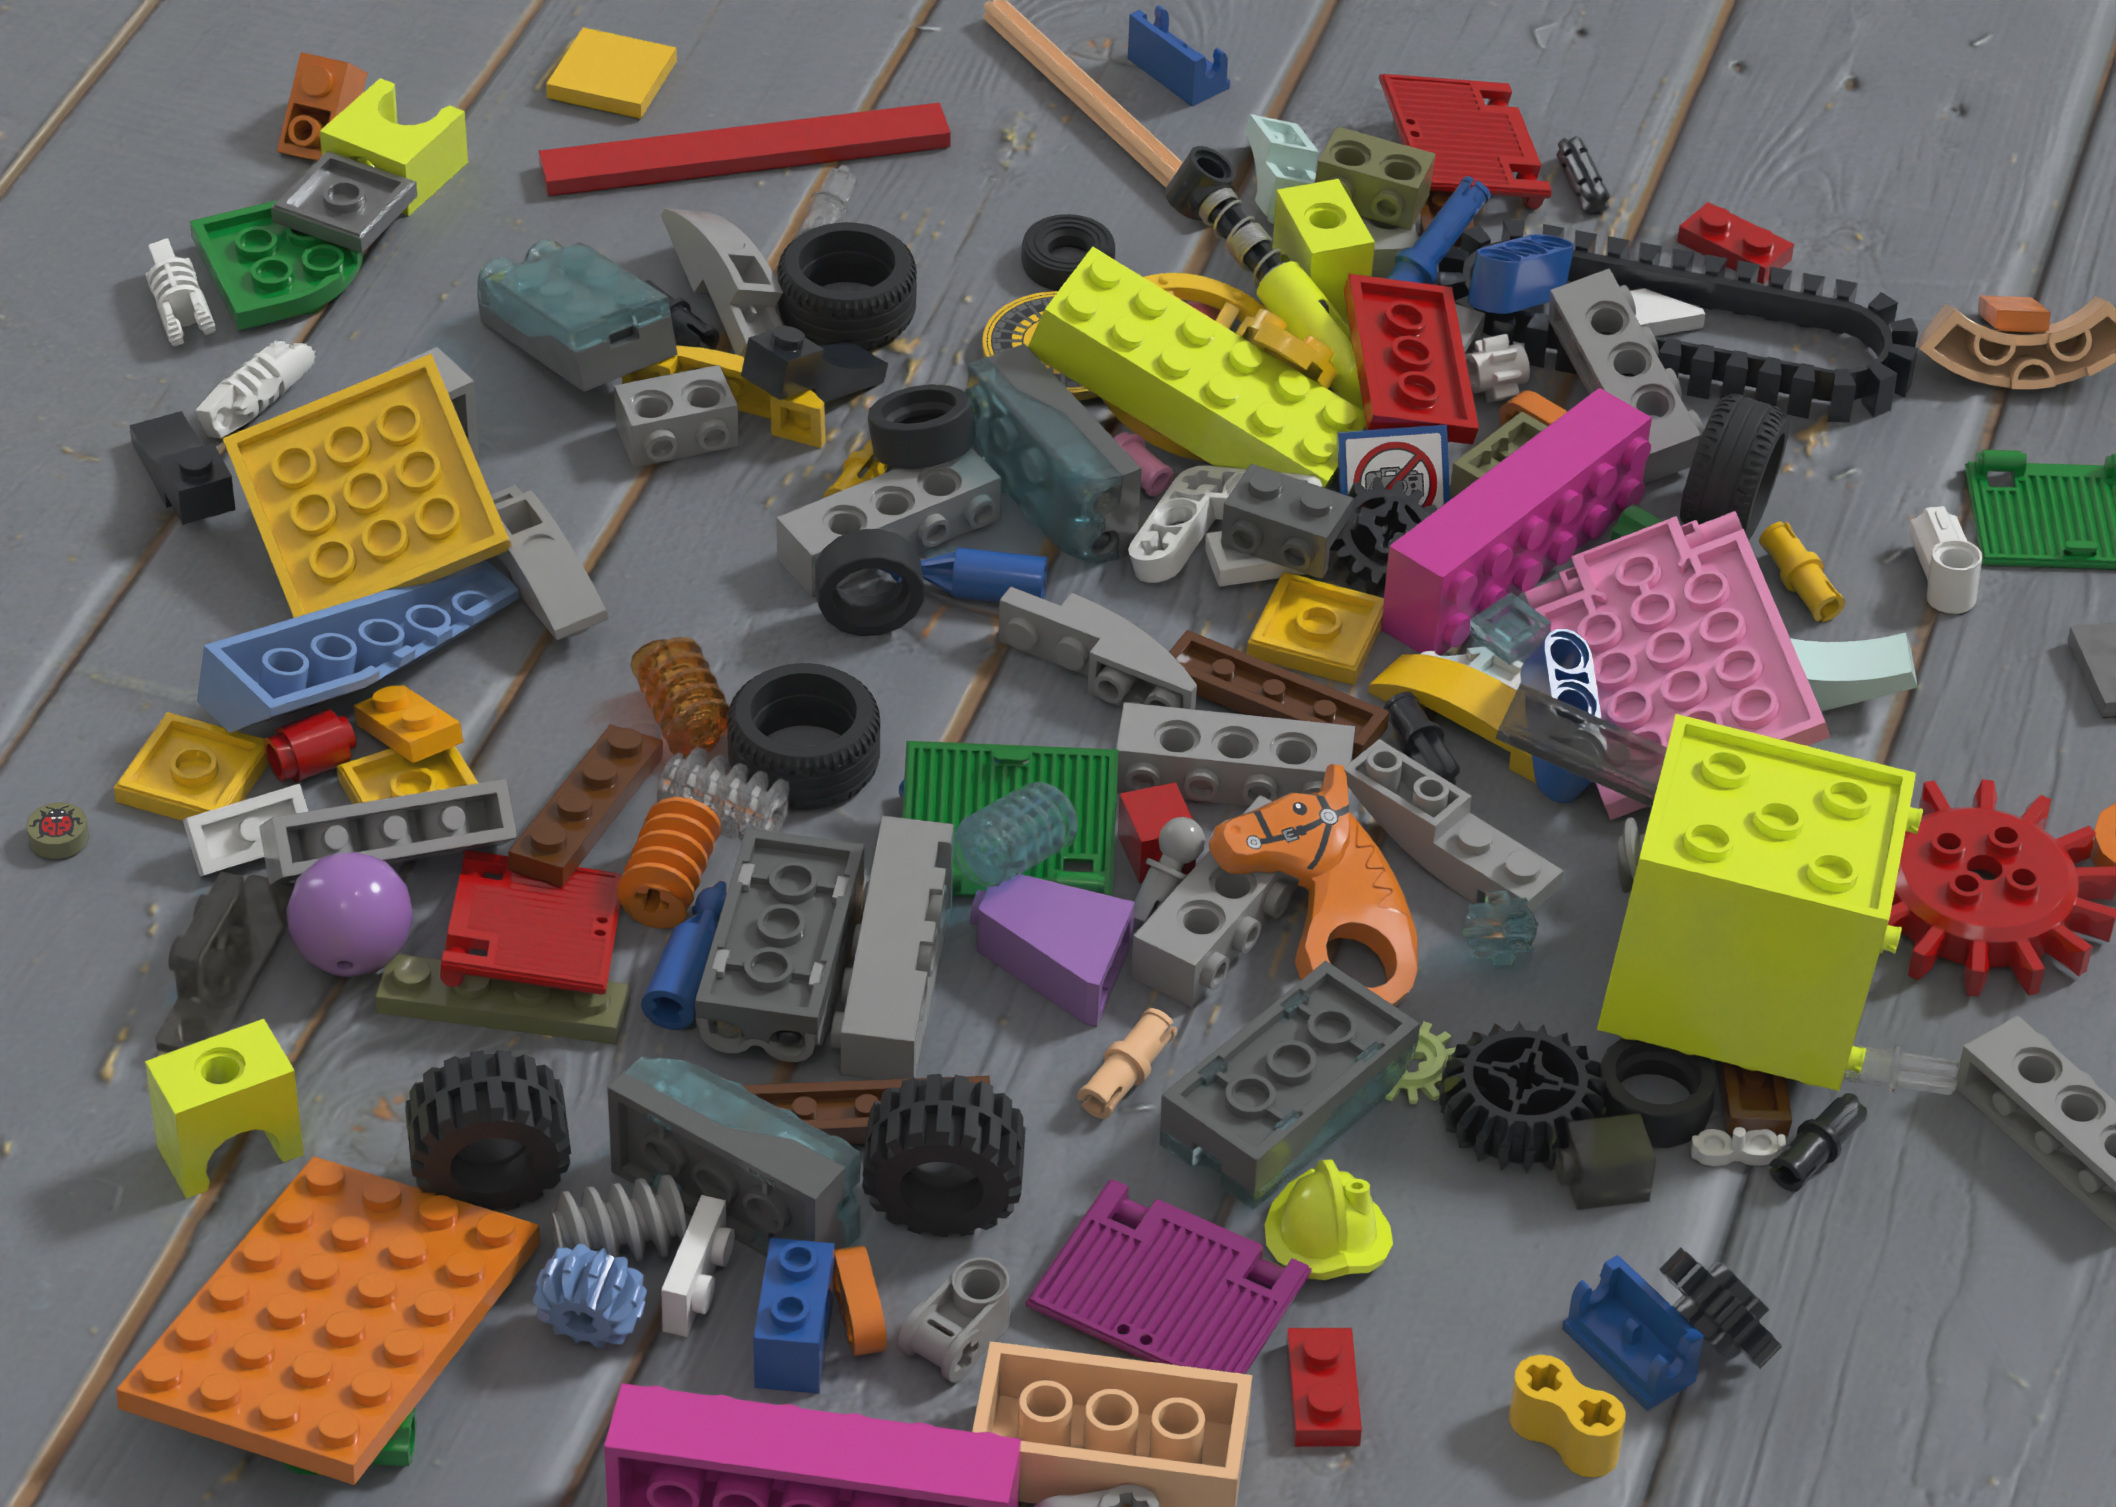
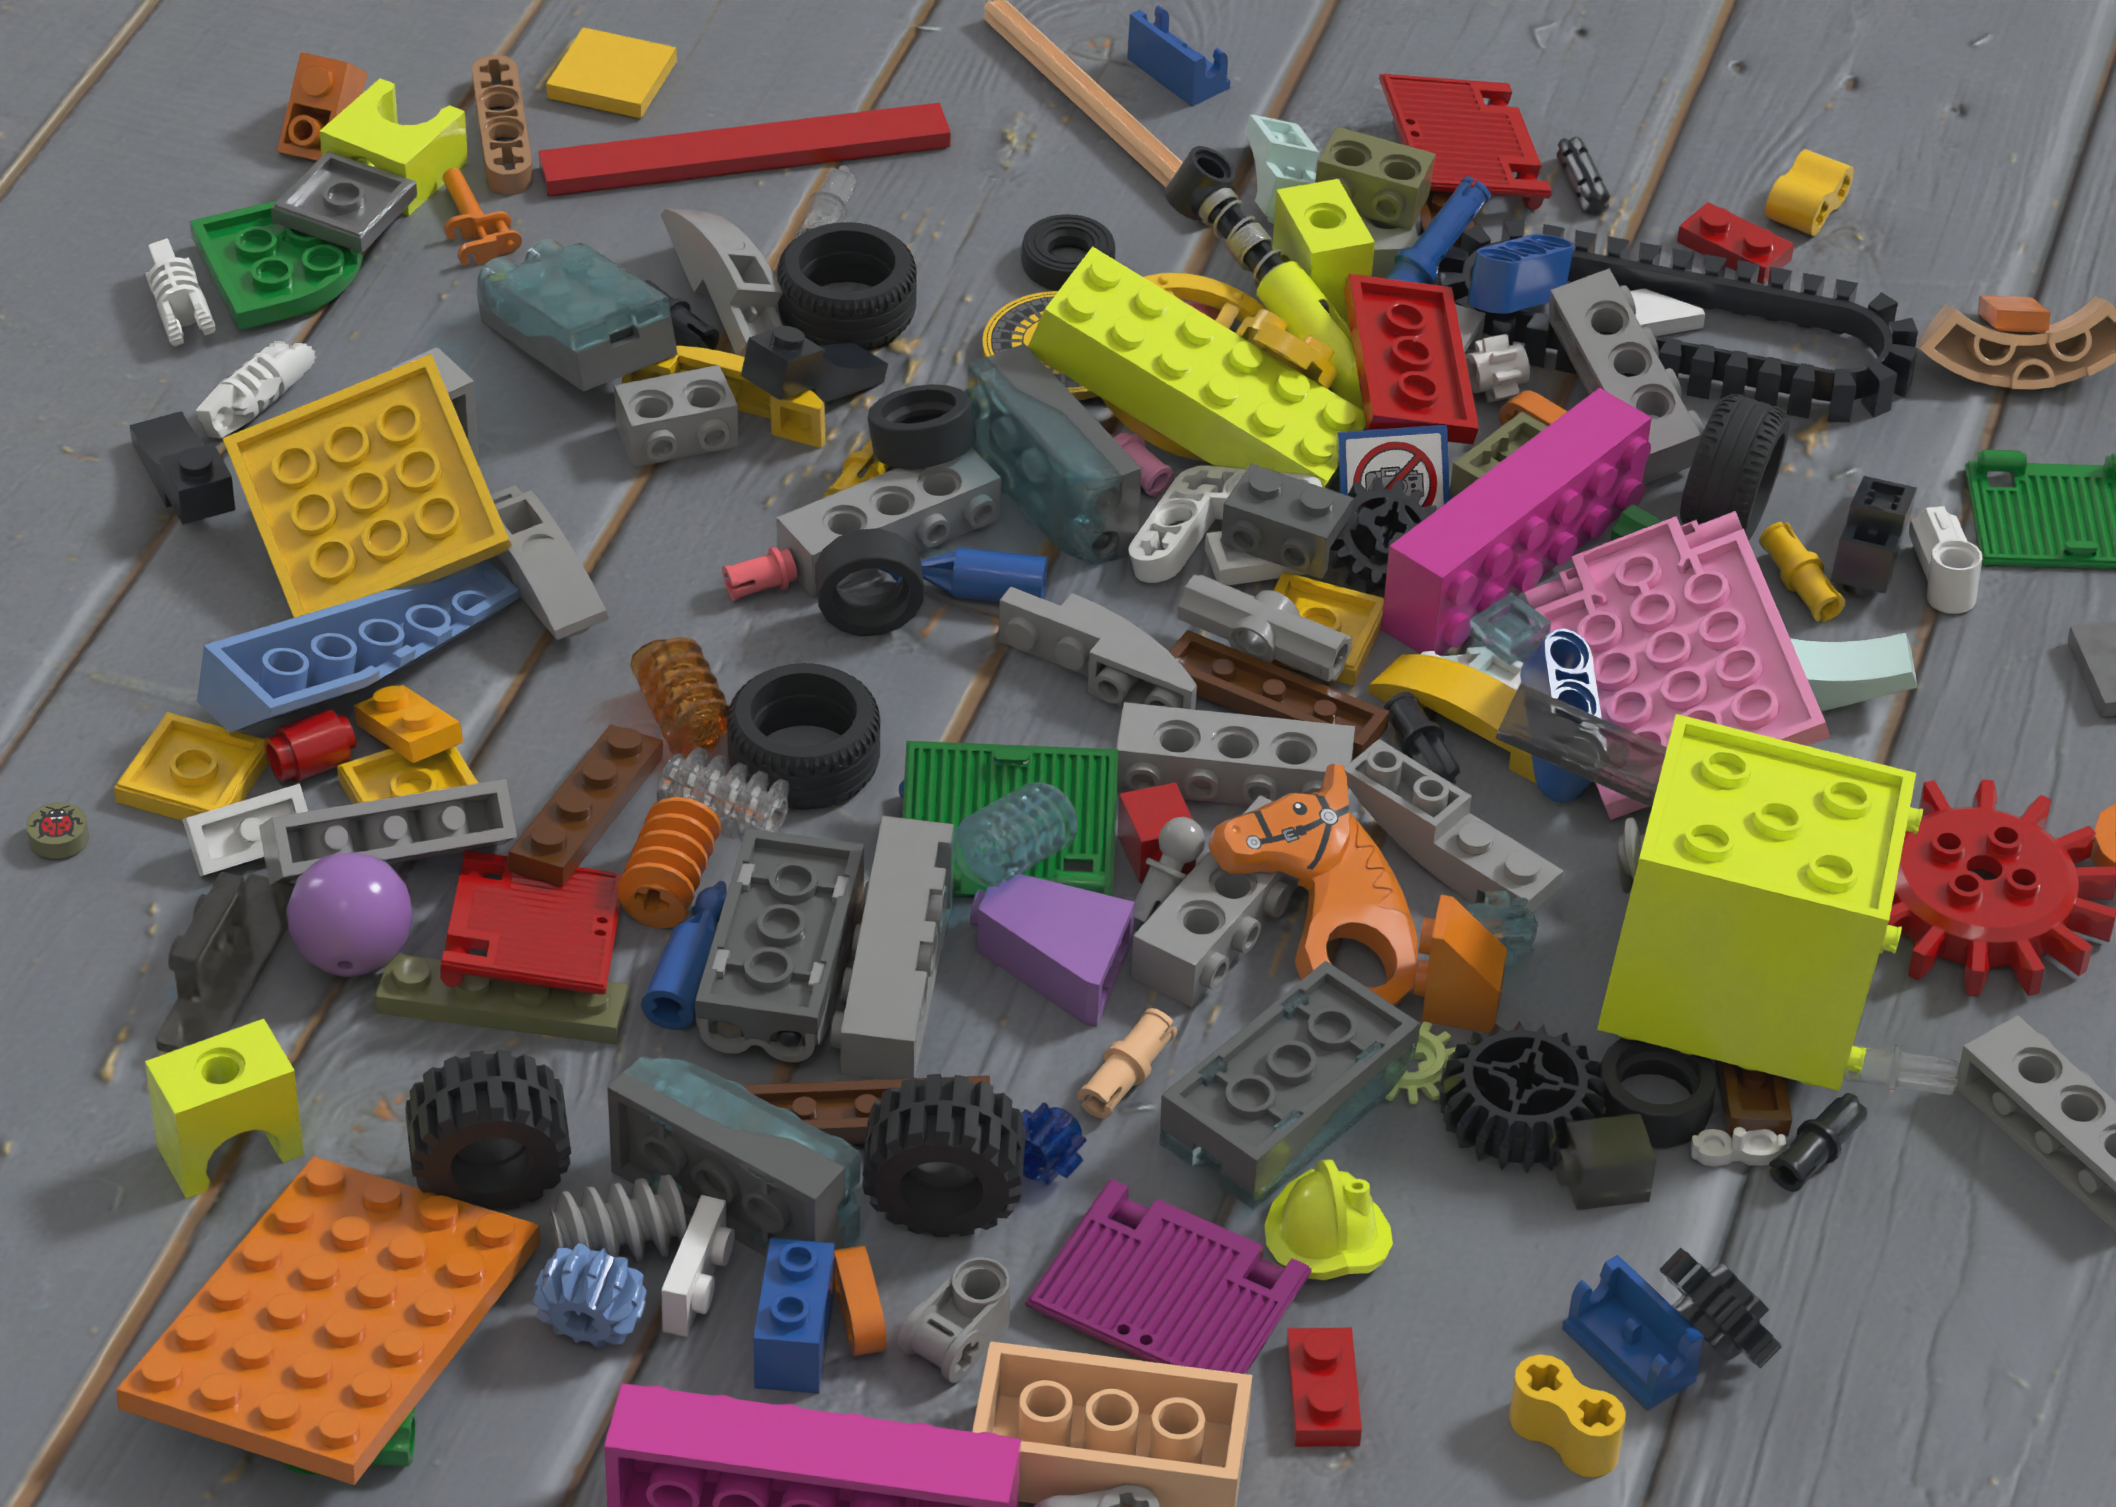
none -> orange piece [442,168,522,266]
none -> medium nougat beam [472,55,533,195]
none -> coral pin [722,546,797,601]
none -> clear blue gear [1021,1103,1087,1185]
none -> light grey piece [1178,574,1352,682]
none -> orange slope [1414,895,1508,1033]
none -> yellow axle [1765,149,1854,236]
none -> black slope [1831,476,1917,596]

